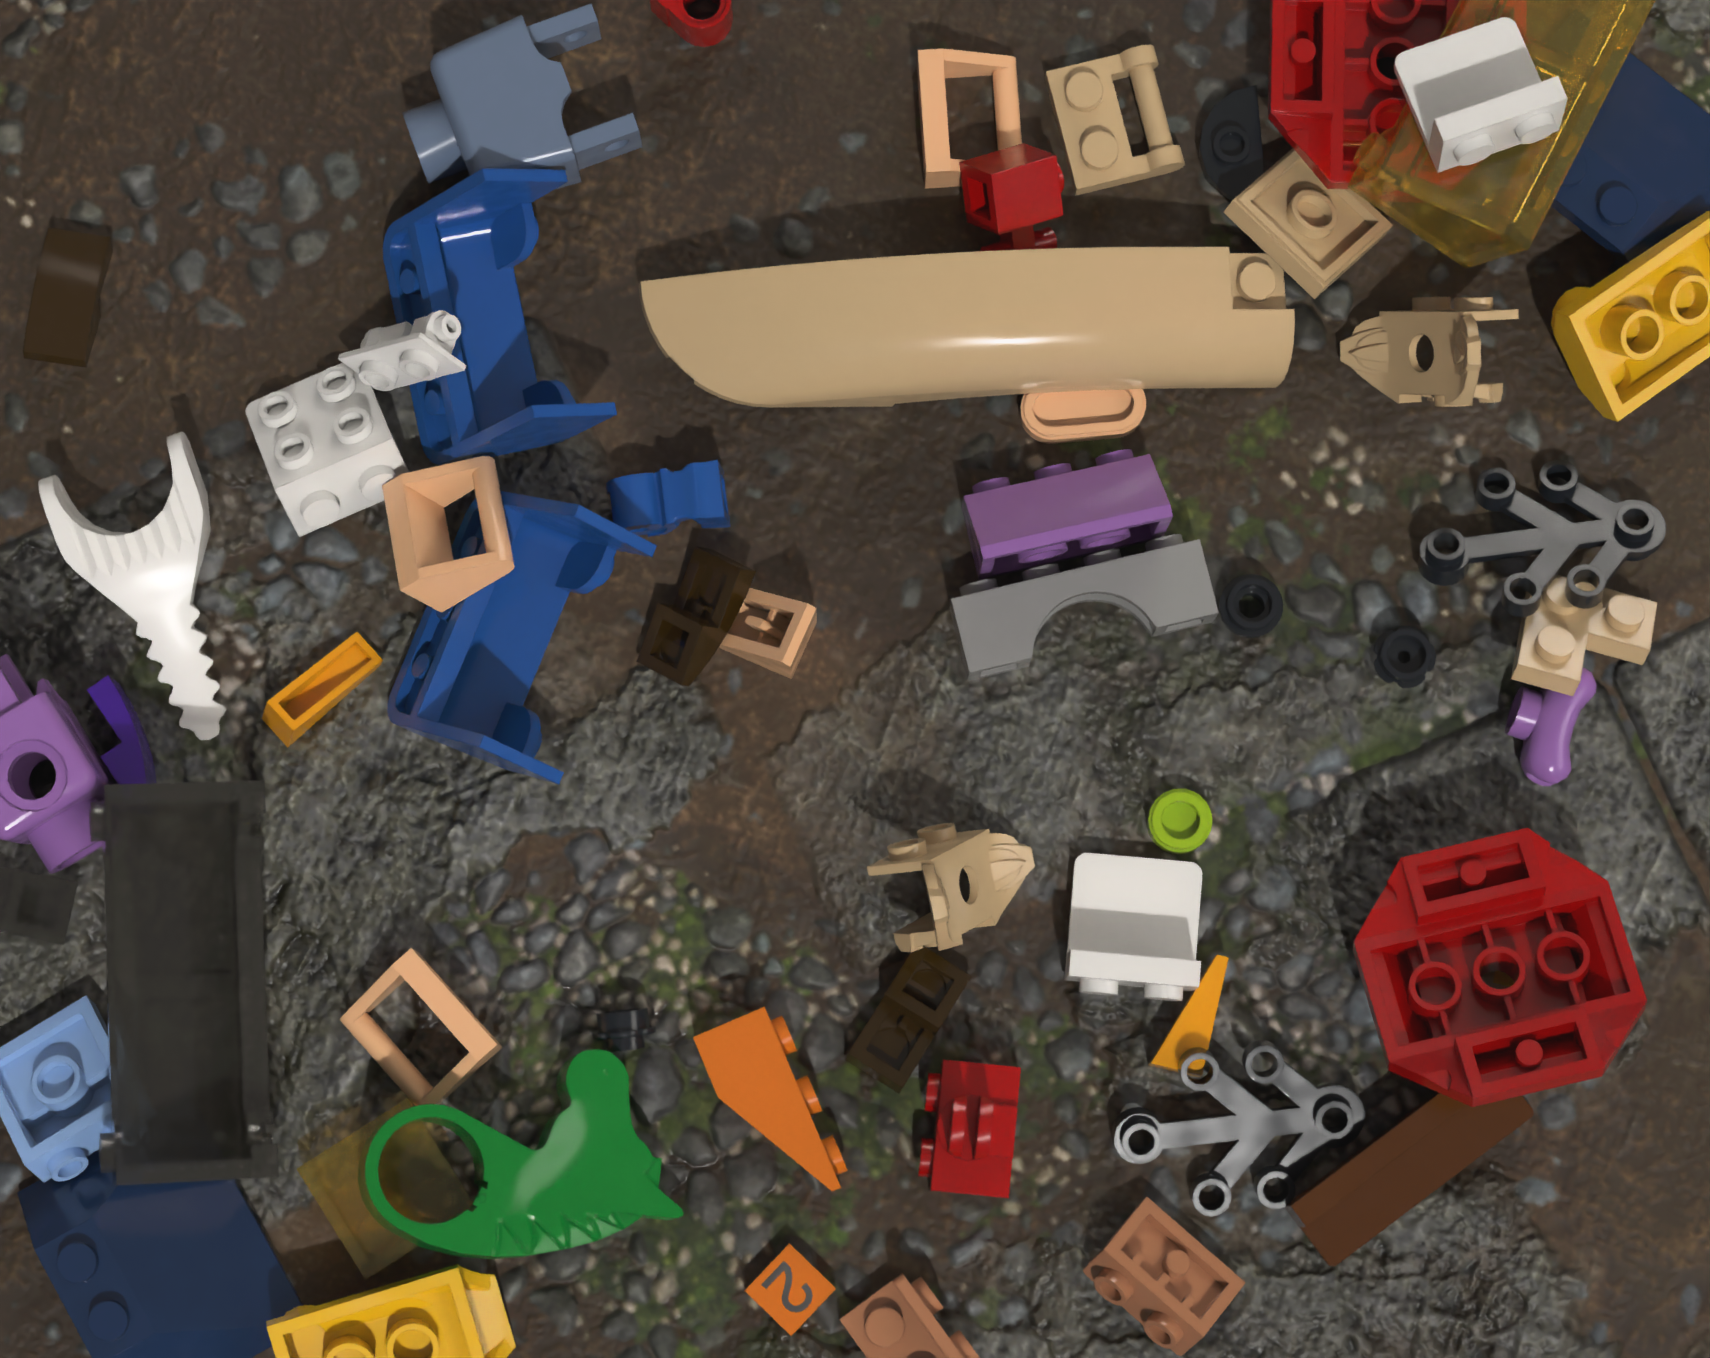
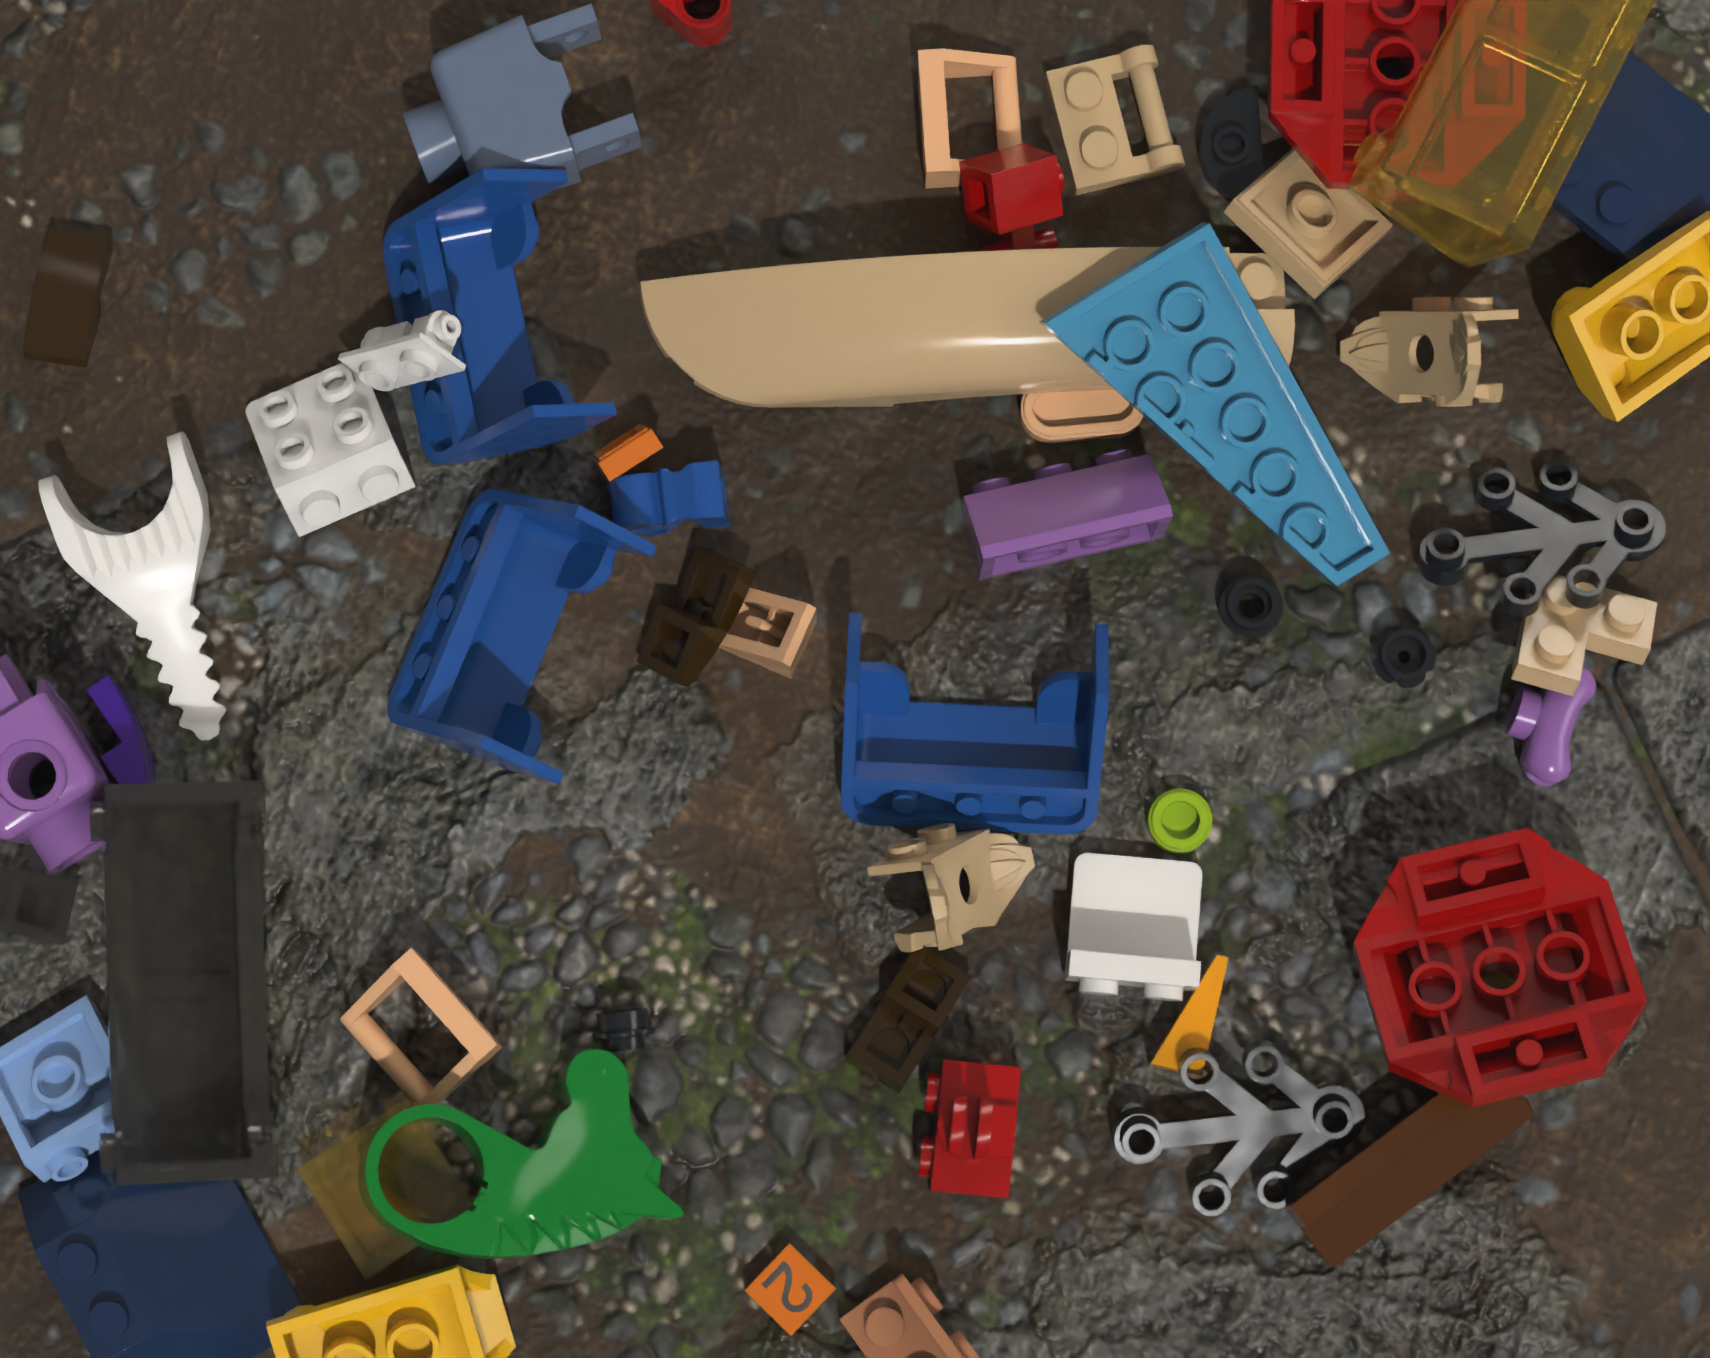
light orange piece [262,632,383,748] -> none
light nougat tile [382,456,515,613] -> none
orange slope [693,1006,848,1192] -> none
light grey arch [949,534,1219,681] -> none
nougat bracket [1083,1197,1246,1356] -> none
white bracket [1394,17,1568,173] -> none
none -> orange tile [591,424,663,482]
none -> blue windscreen [841,613,1110,834]
none -> dark azure wing [1039,222,1390,586]

